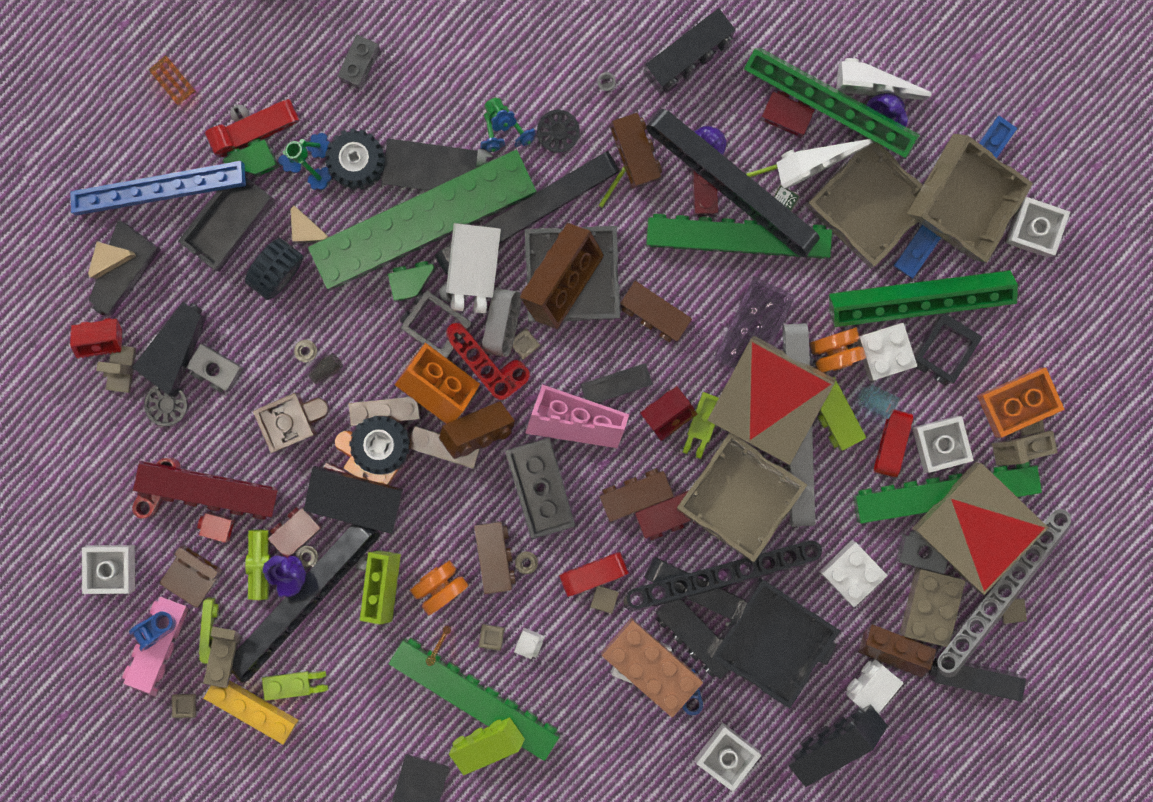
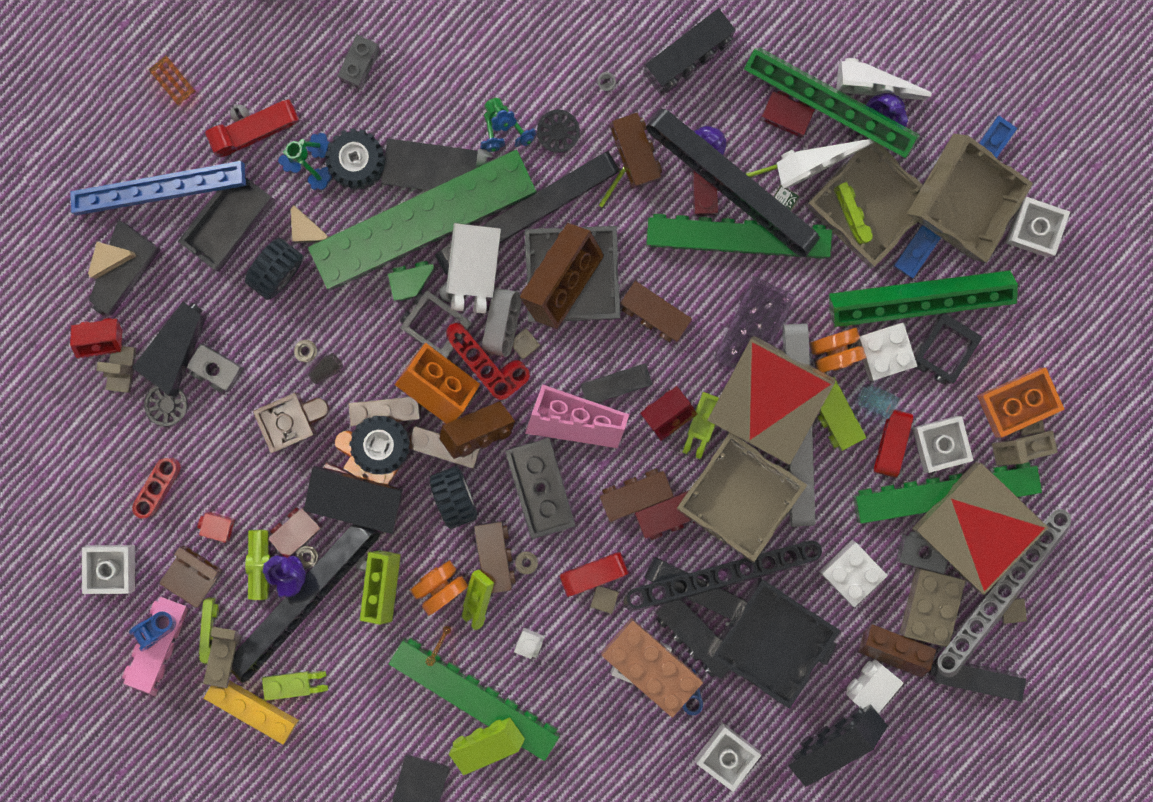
dark red brick [133,460,278,520] -> none
dark tan tile [172,694,196,718] -> none
green slope [223,139,279,177] -> none
dark tan tile [478,624,505,651] -> none
none -> black wheel [430,466,477,529]
none -> lime hinge [462,569,494,630]
none -> lime hinge [833,182,873,244]

